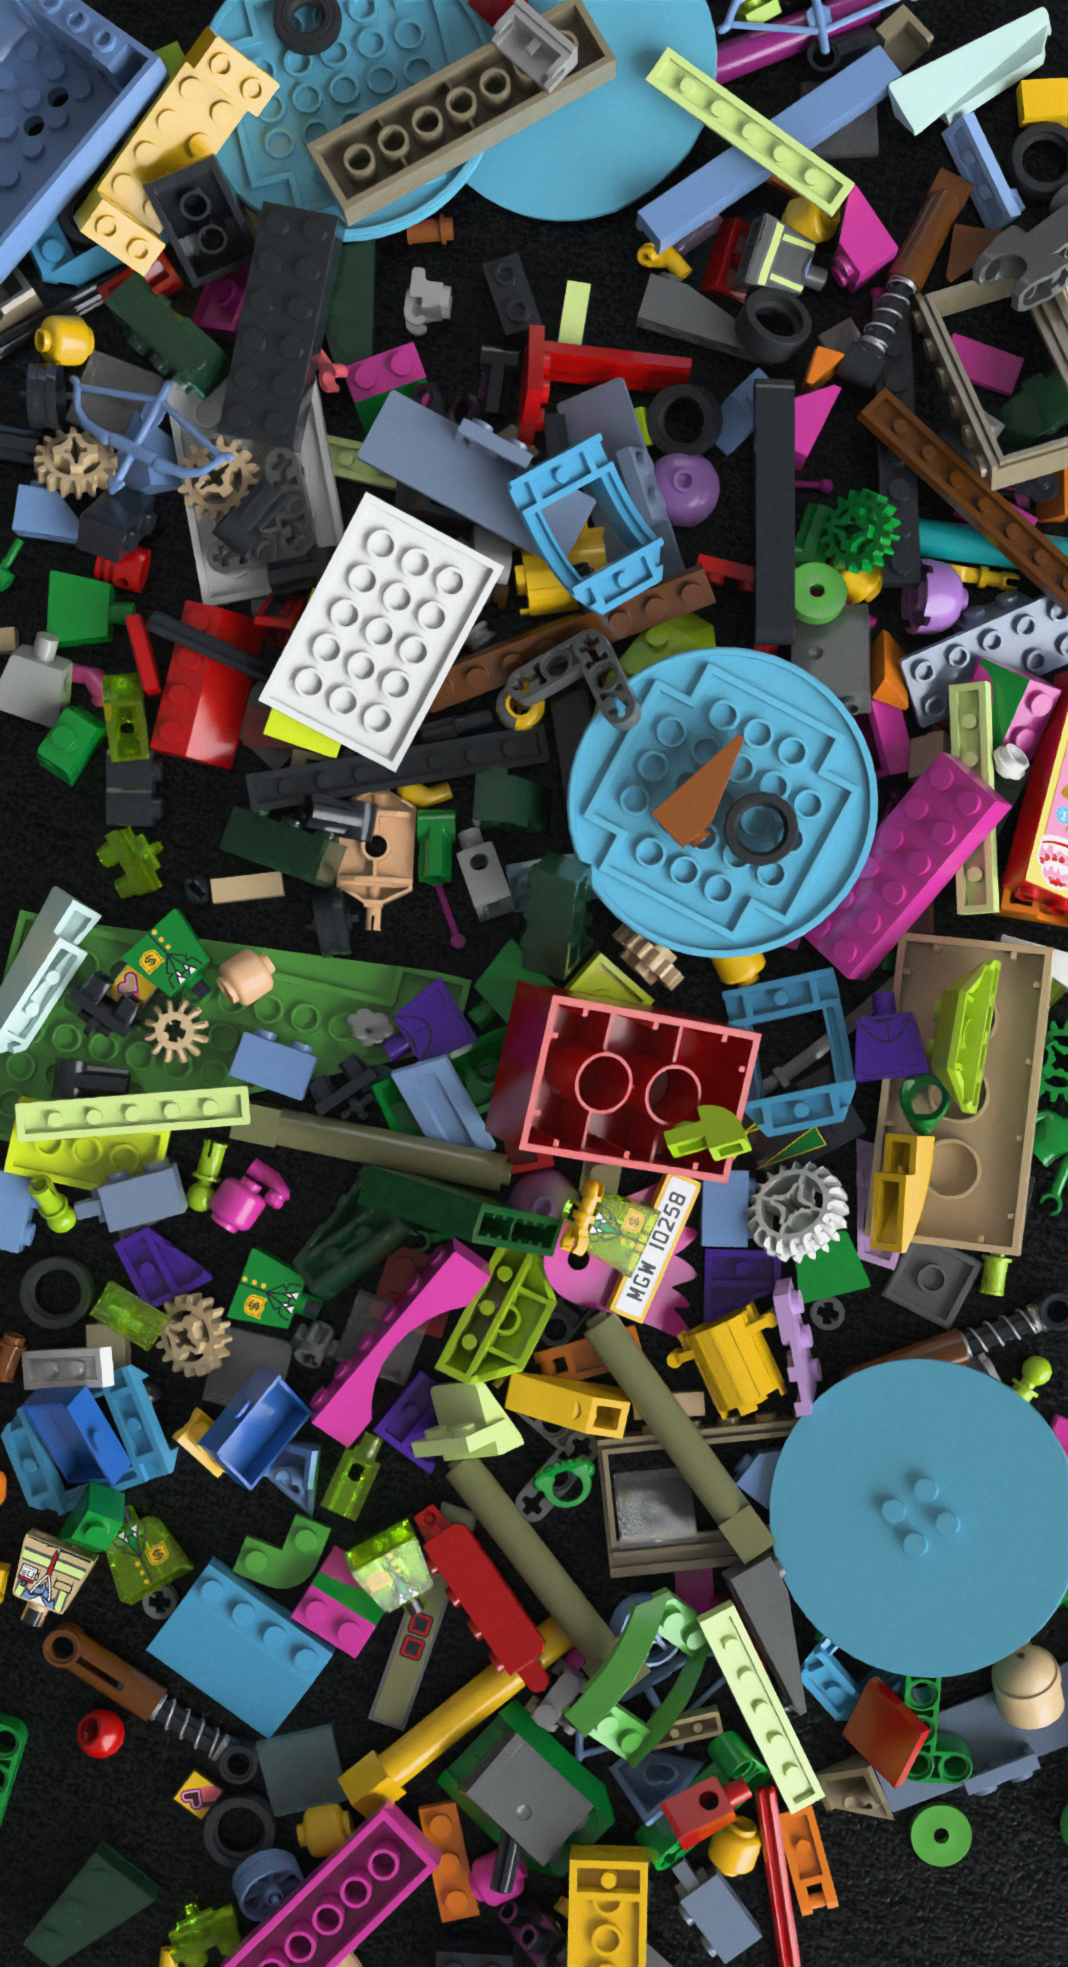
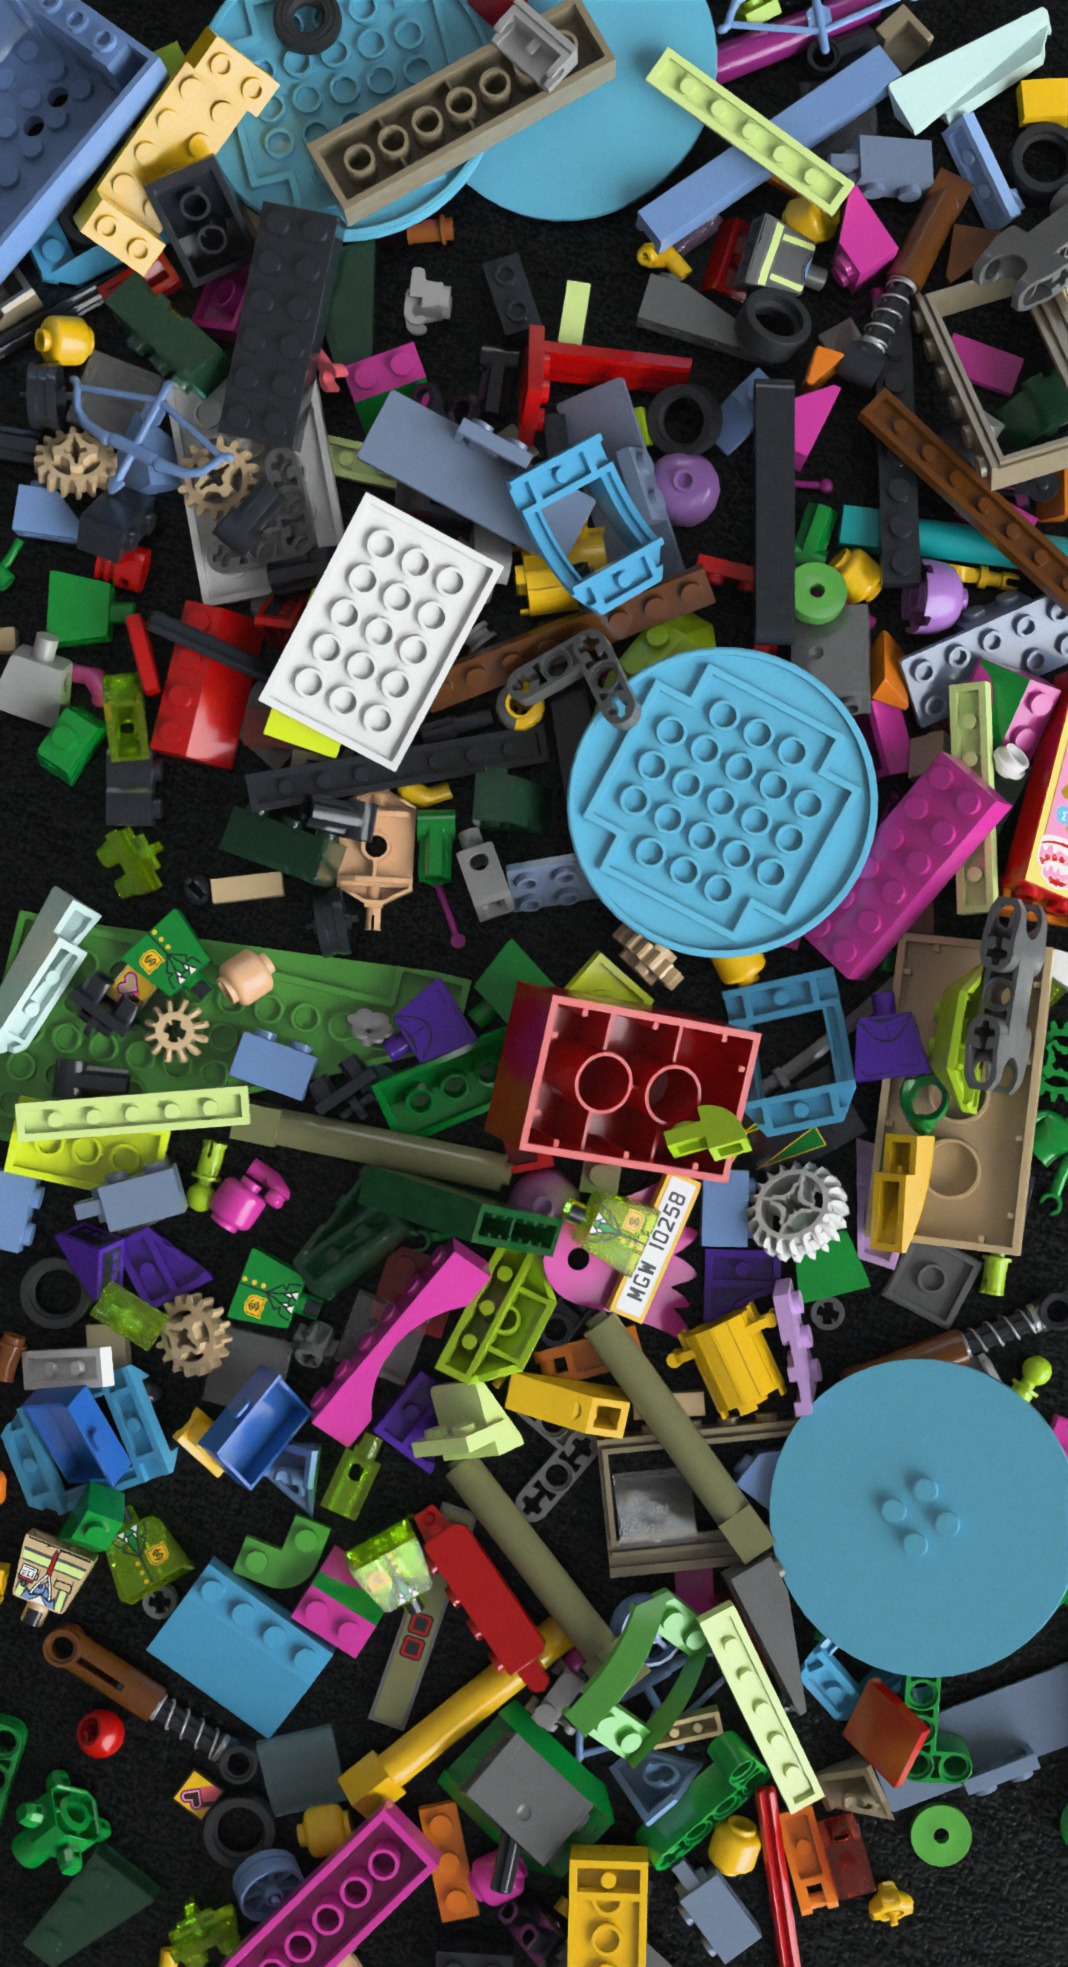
lime pin [28,1175,76,1233] -> none
light blue piece [391,1054,496,1150] -> none
dark brown tile [490,576,512,614] -> none
clear green wedge [519,852,593,981] -> none
green piece [533,1458,595,1508] -> none
yellow piece [559,1179,604,1256] -> none
dark orange slope [651,734,744,849] -> none
red torso [659,1776,753,1851] -> none
black tyre [723,791,799,866] -> none
green gear [821,489,901,574] -> none
tan helmet [992,1640,1065,1730] -> none
none -> green piece [12,1769,111,1876]
none -> dark purple slope [55,1222,125,1302]
none -> clear red torso [817,1812,876,1901]
none -> sand blue hinge [825,135,934,202]
none -> yellow piece [869,1881,914,1926]
none -> dark grey piece [964,896,1047,1095]

